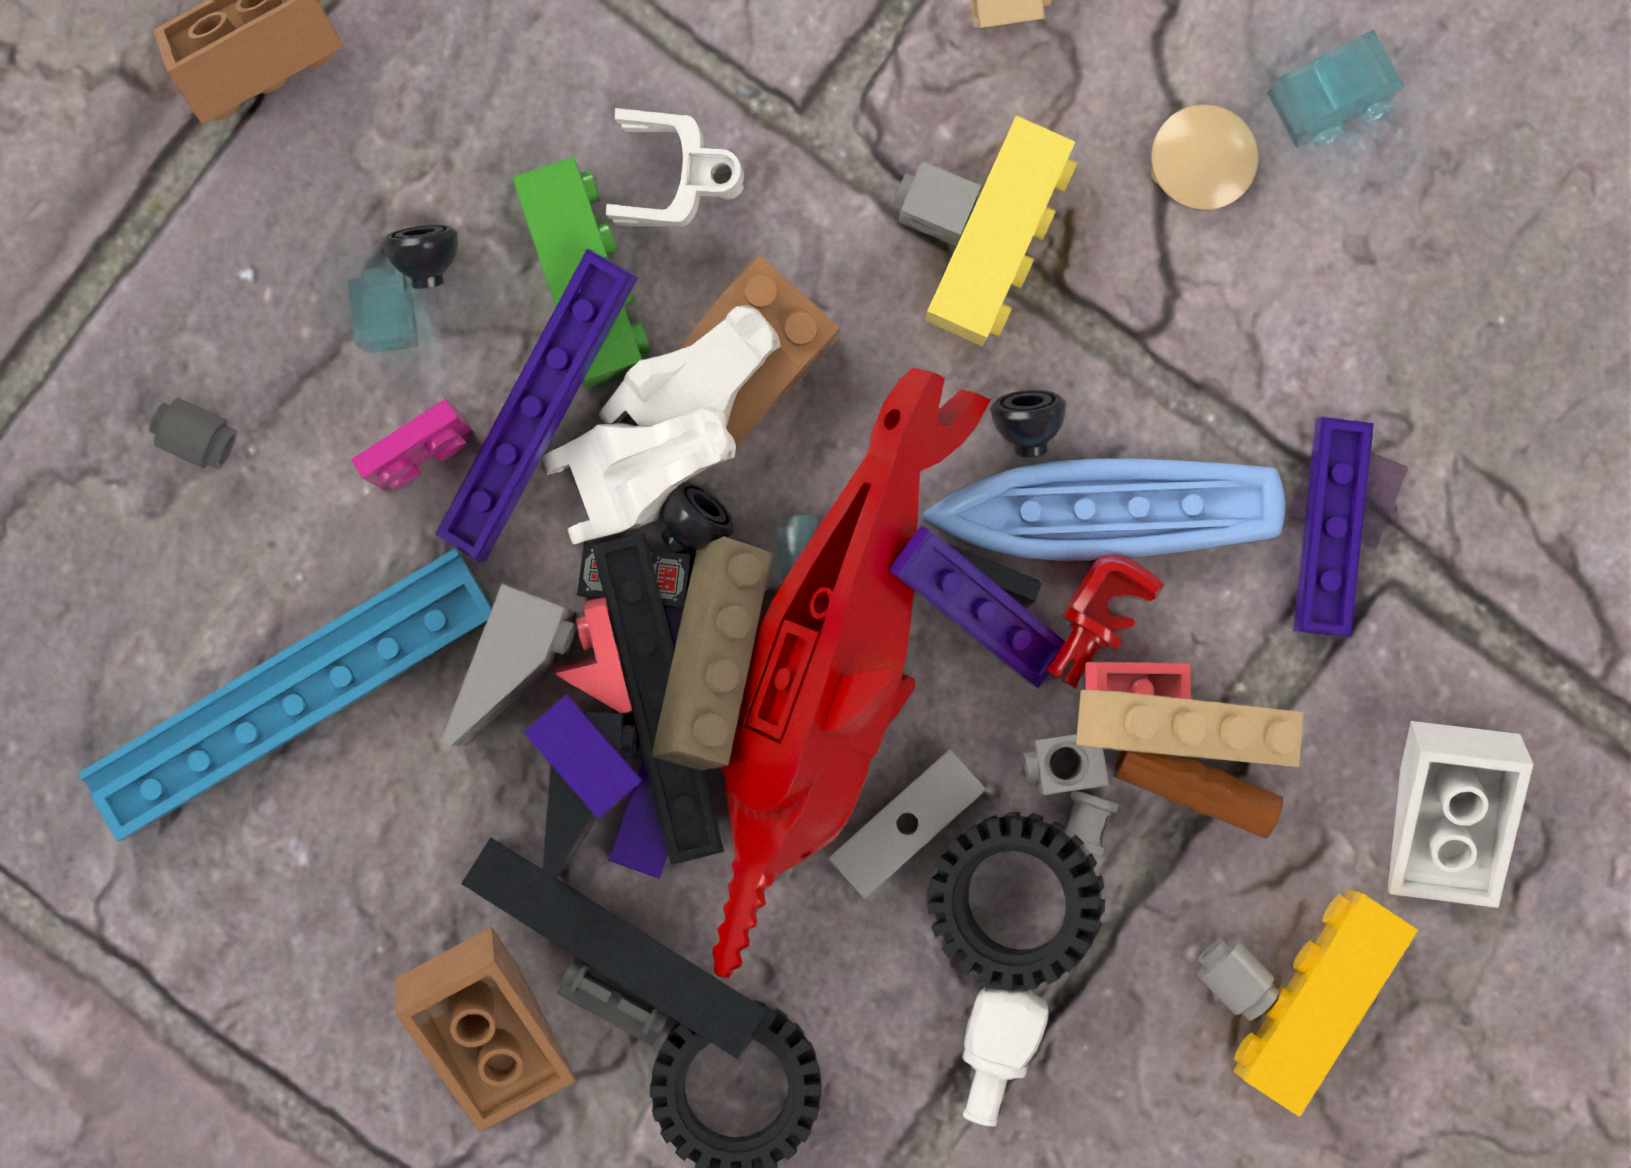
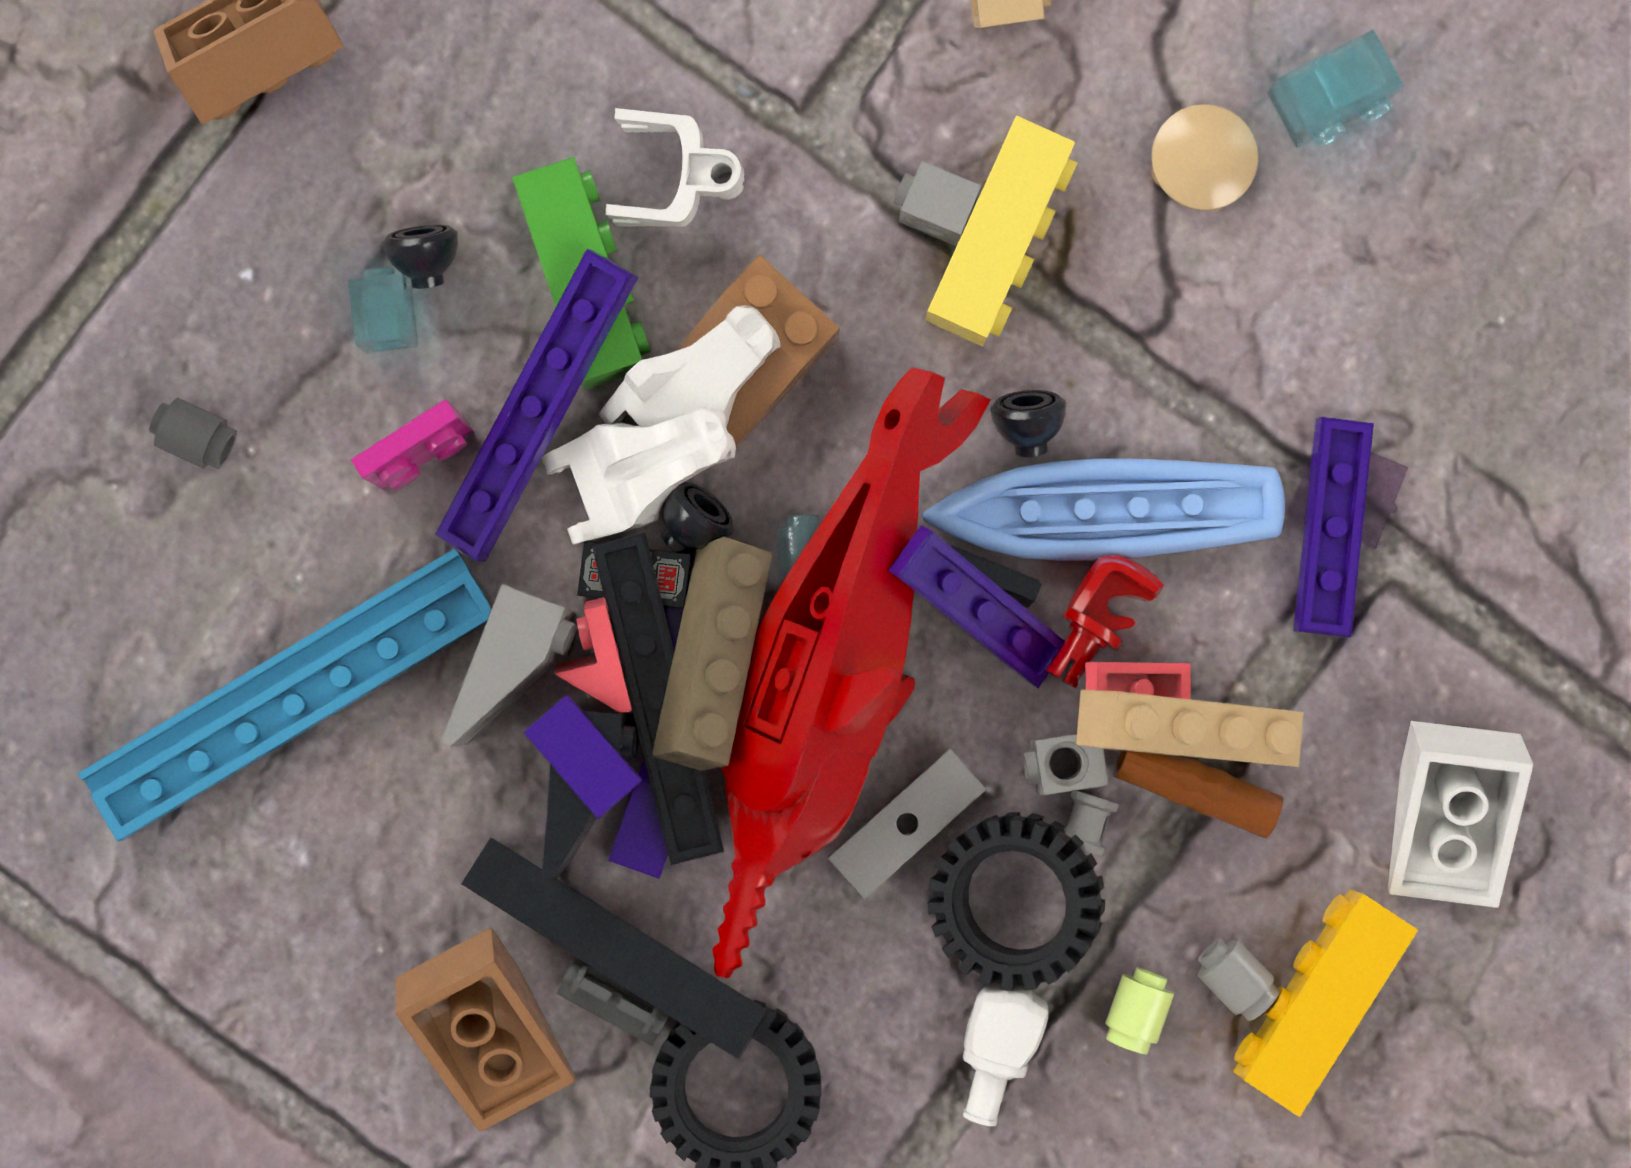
none -> yellowish green brick [1105,968,1175,1054]

